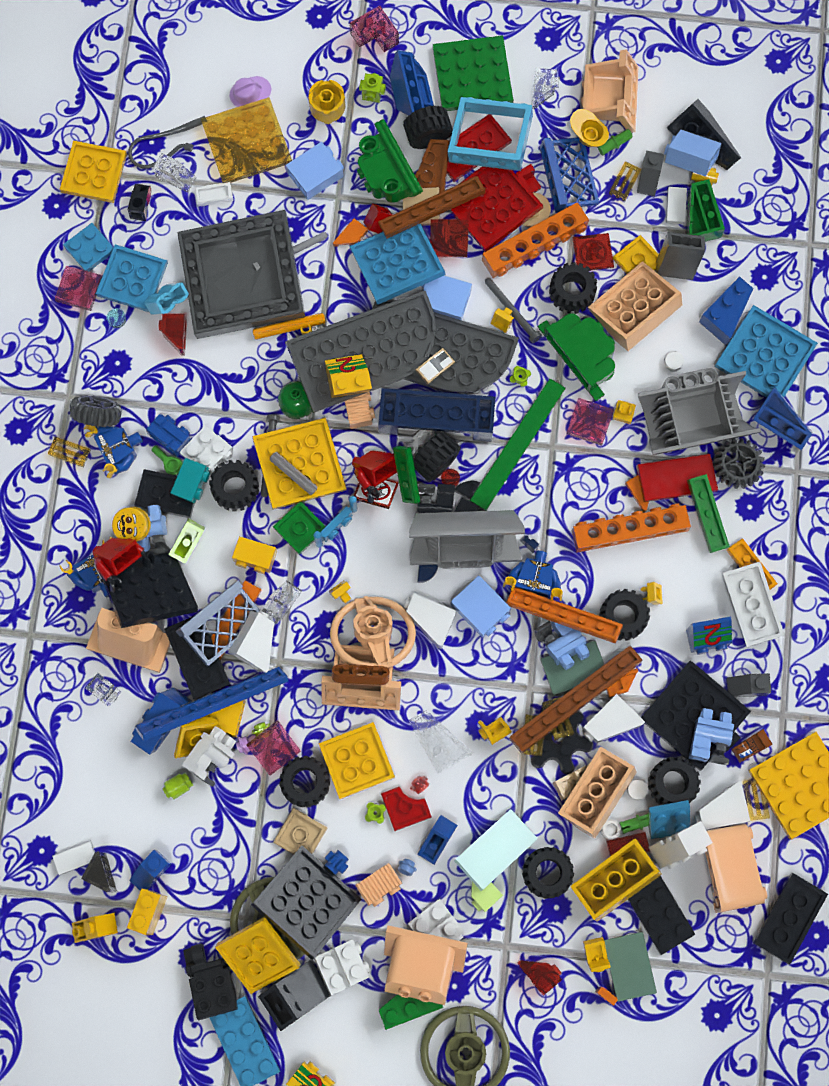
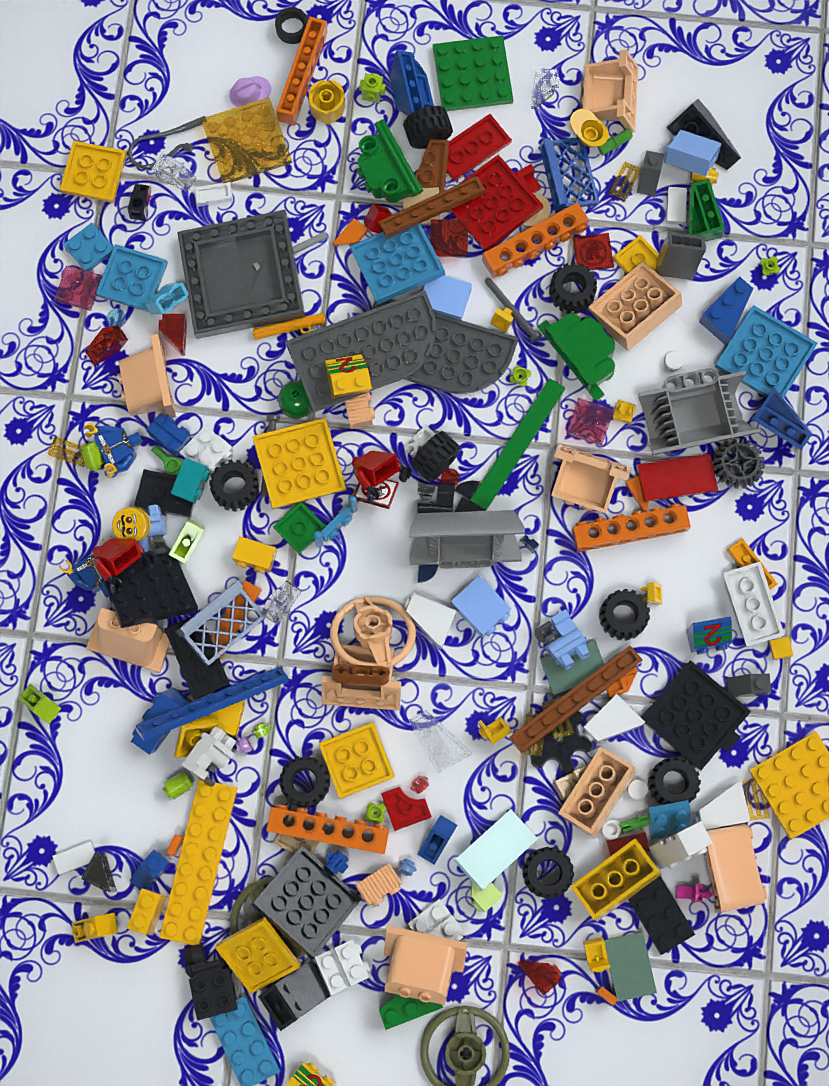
dark grey gear [70,395,122,427] -> none
clear slope [85,673,121,707] -> none
white slope [228,611,274,673] -> none
clear pink plate [246,720,301,776] -> none
light grey axle [270,452,317,495] -> none
light blue brick [286,142,344,200] -> none
yellow tile [328,580,351,603] -> none
clear pink brick [349,6,399,52] -> none
dark blue plate [378,388,496,442] -> none
green tile [393,446,420,504] -> none
slope [416,348,455,385] -> none
medium azure window [448,97,533,171] -> none
blue torso [503,550,563,601] -> none
orange tile [506,587,623,644] -> none
green plate [687,474,730,553] -> none
light blue hips [688,708,734,766] -> none
dark orange leg [731,729,773,763] -> none
black plate [753,873,828,965] -> none
none -> lime slope [18,684,62,724]
none -> lime brick [80,441,104,471]
none -> clear red slope [85,325,128,366]
none -> light nougat windscreen [118,334,176,417]
none -> yellow plate [160,779,238,945]
none -> orange tile [167,835,184,856]
none -> orange brick [266,804,389,854]
none -> black tyre [275,7,308,44]
none -> orange brick [276,17,328,126]
none -> light nougat windscreen [551,444,631,513]
none -> dark pink piece [675,884,712,903]
none -> lime plate [760,256,780,276]
none -> yellow tile [768,637,793,660]

